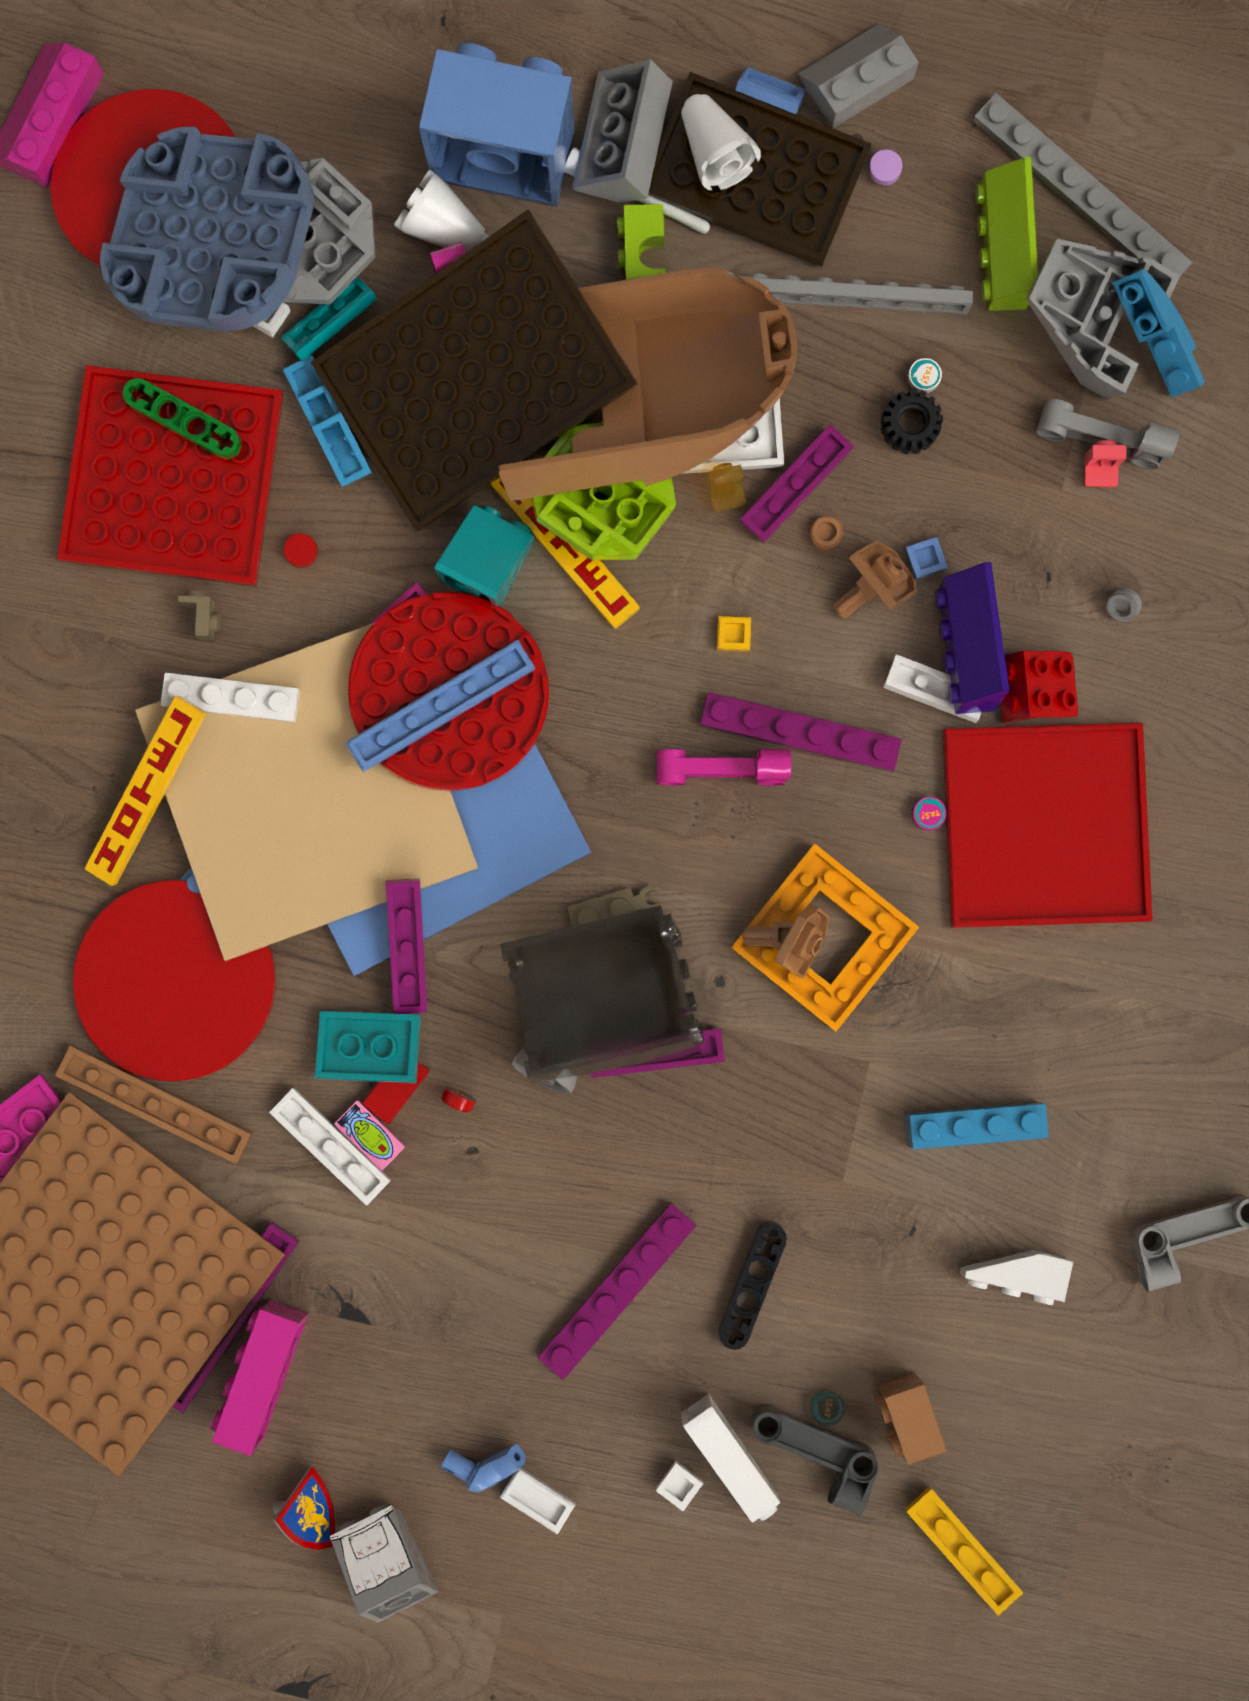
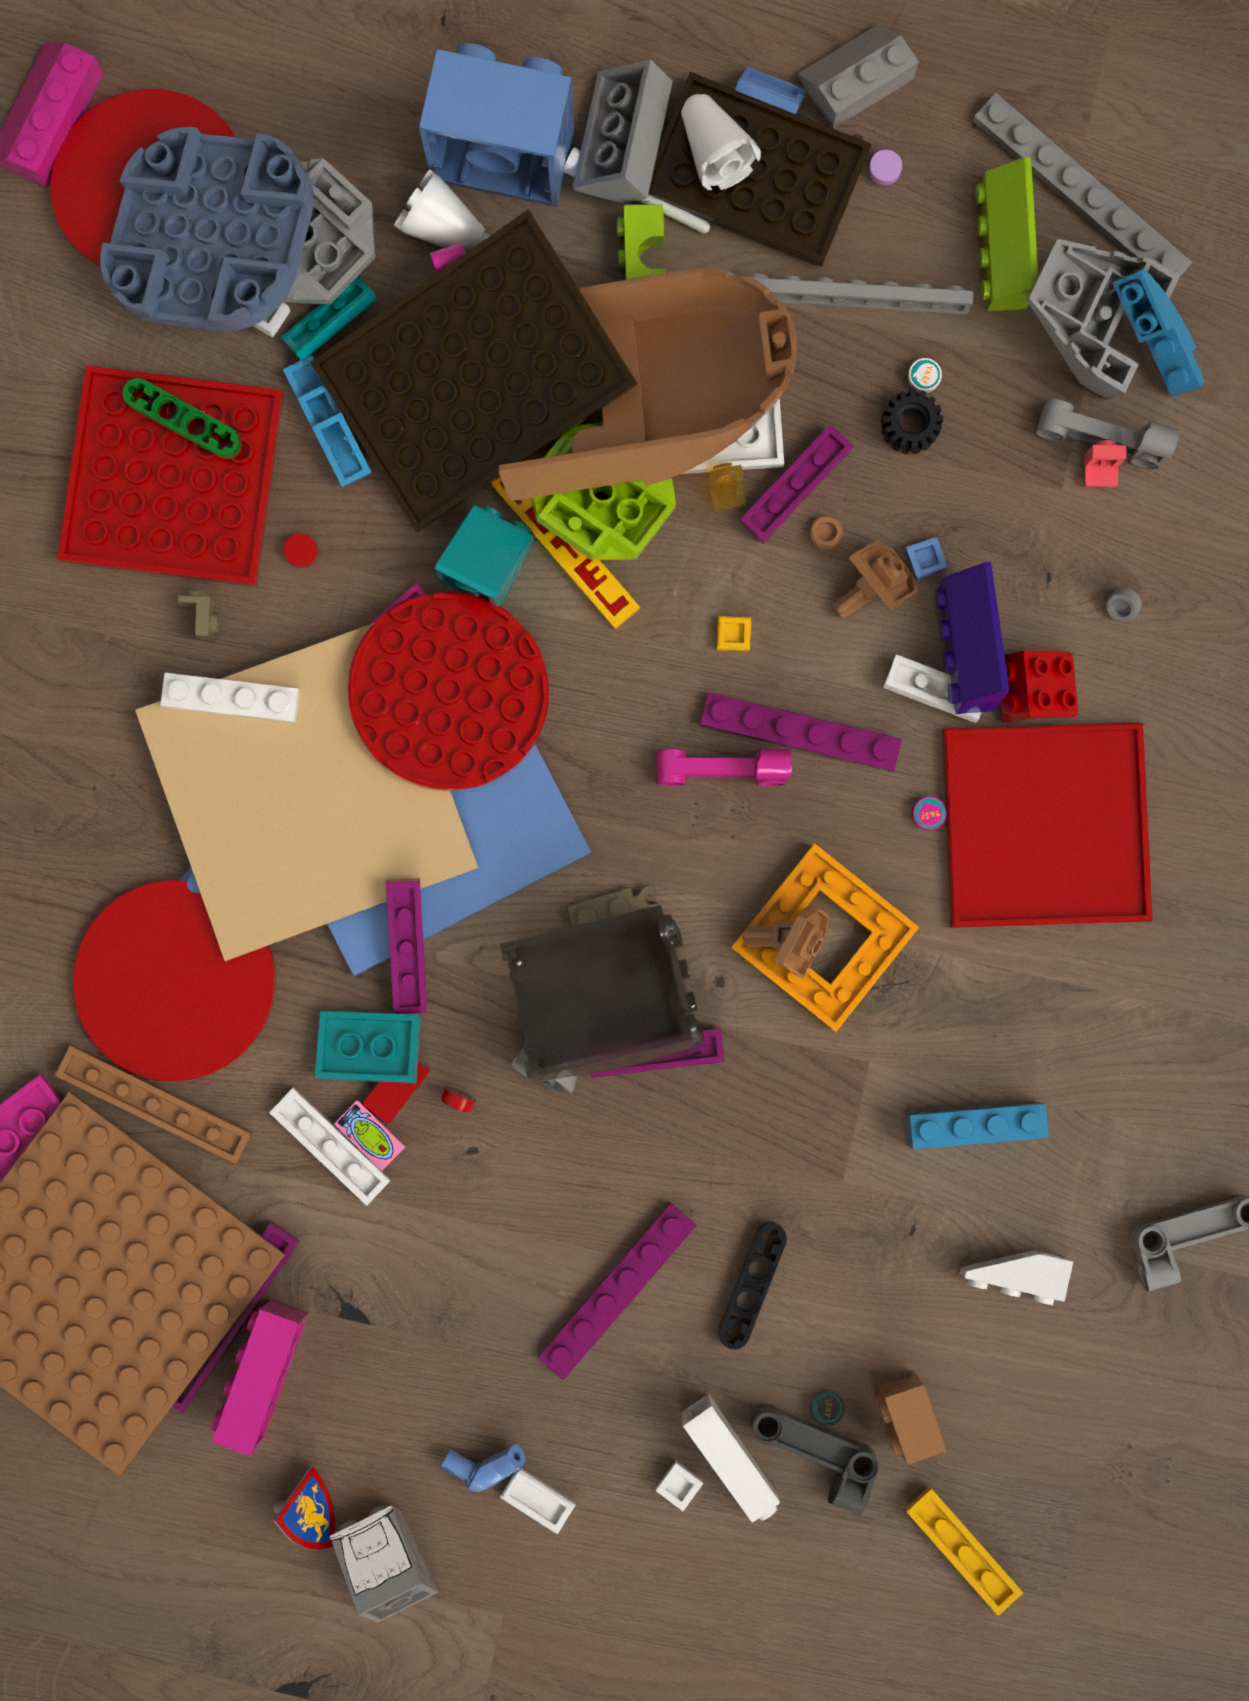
yellow tile [84,696,207,886] -> none
medium blue tile [345,640,535,773] -> none

